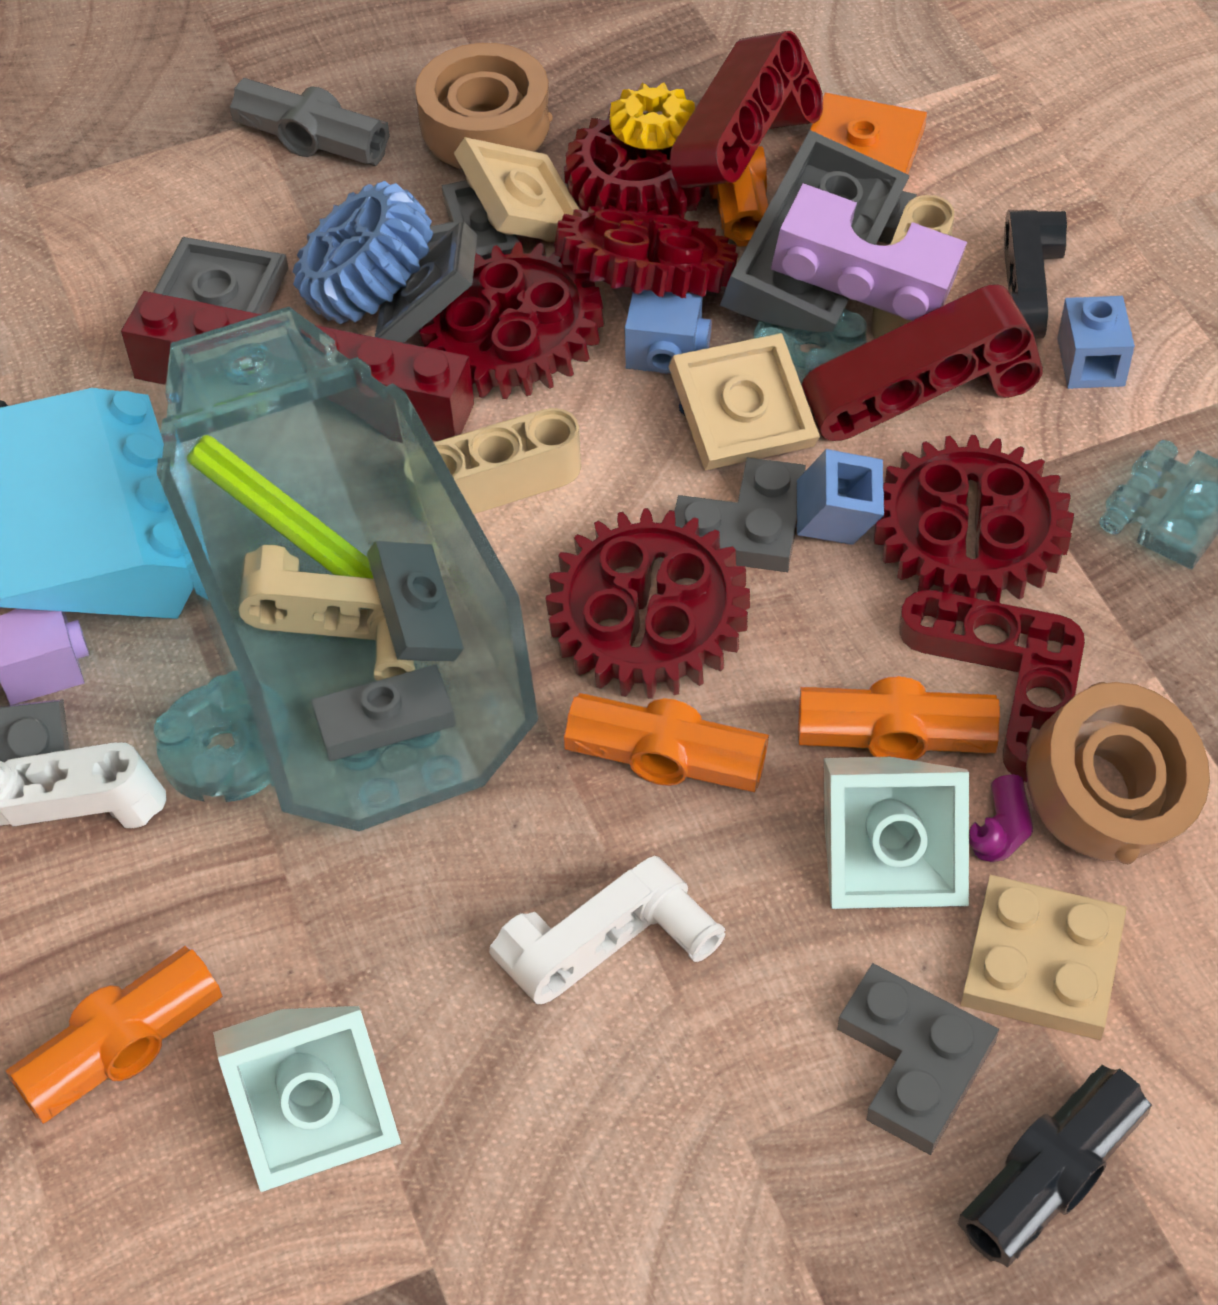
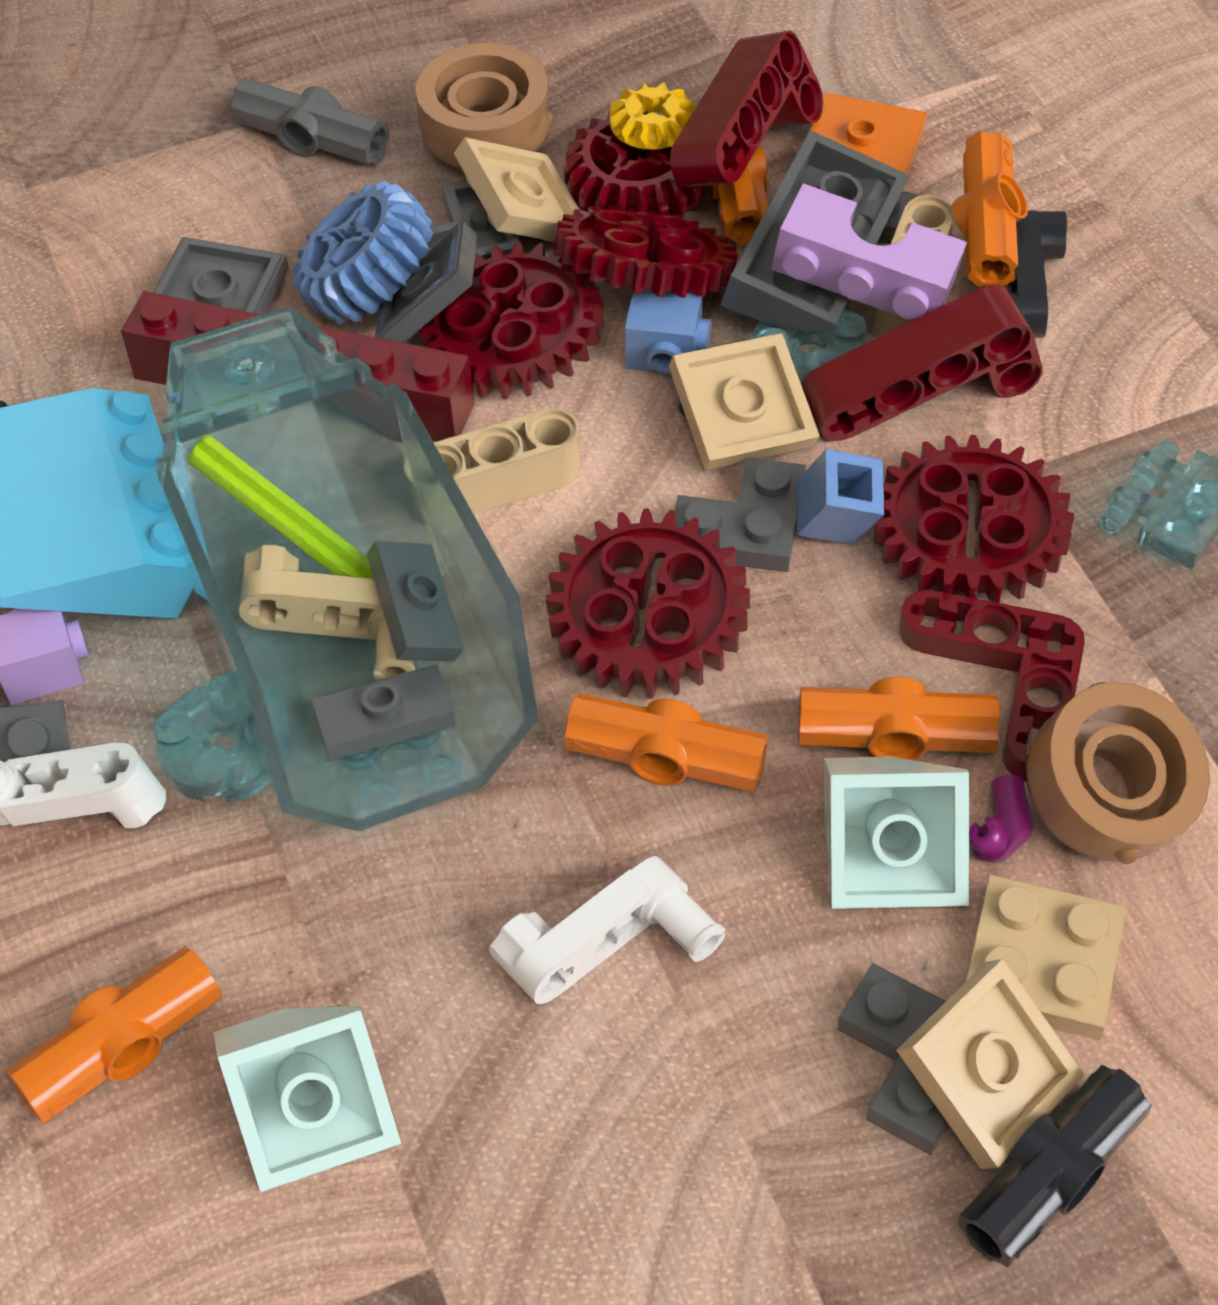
medium blue brick [1057,296,1135,389] -> none
none -> tan plate [896,958,1085,1169]
none -> orange piece [952,131,1028,287]

